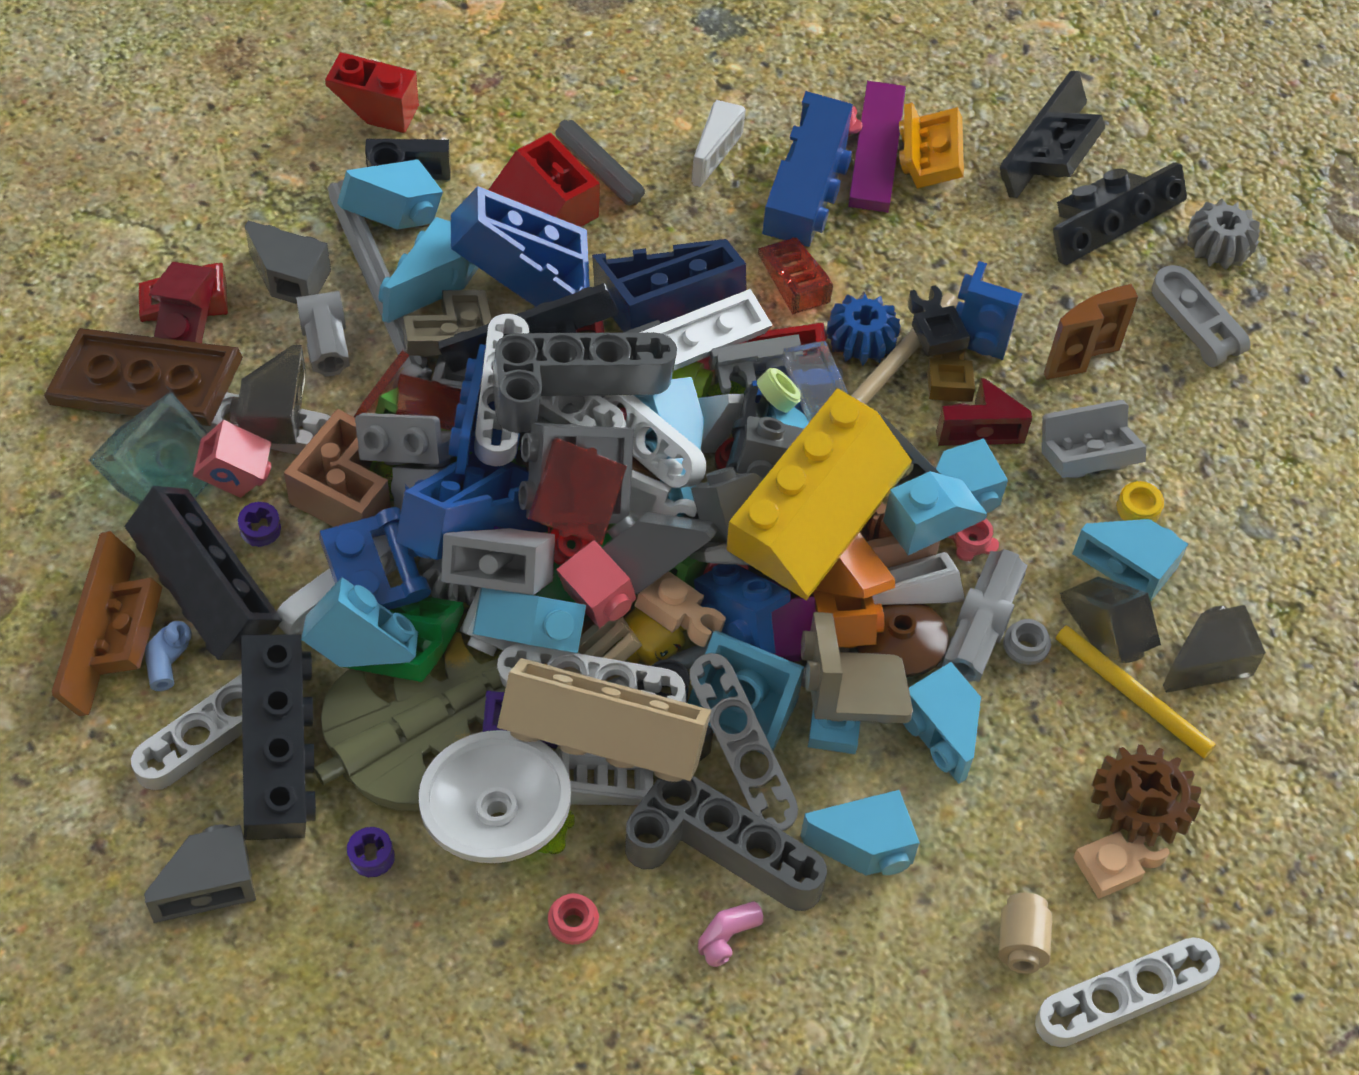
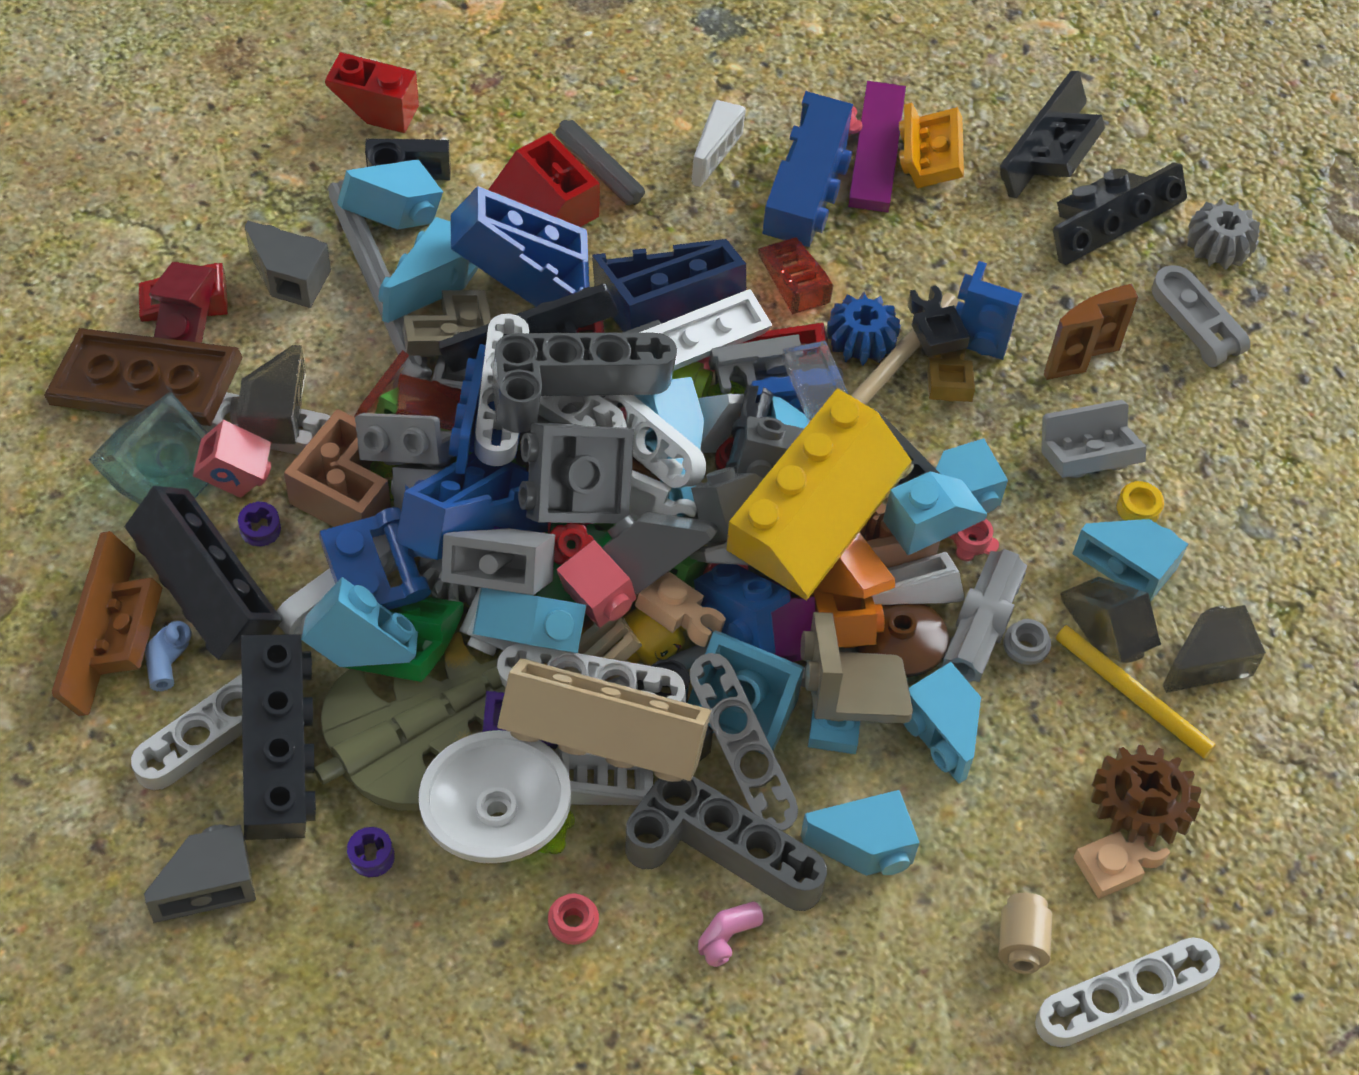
light grey piece [296,291,350,377] -> none
clear red piece [528,438,627,545] -> none
yellowish green tile [757,368,801,413] -> none
dark red slope [936,378,1032,446] -> none

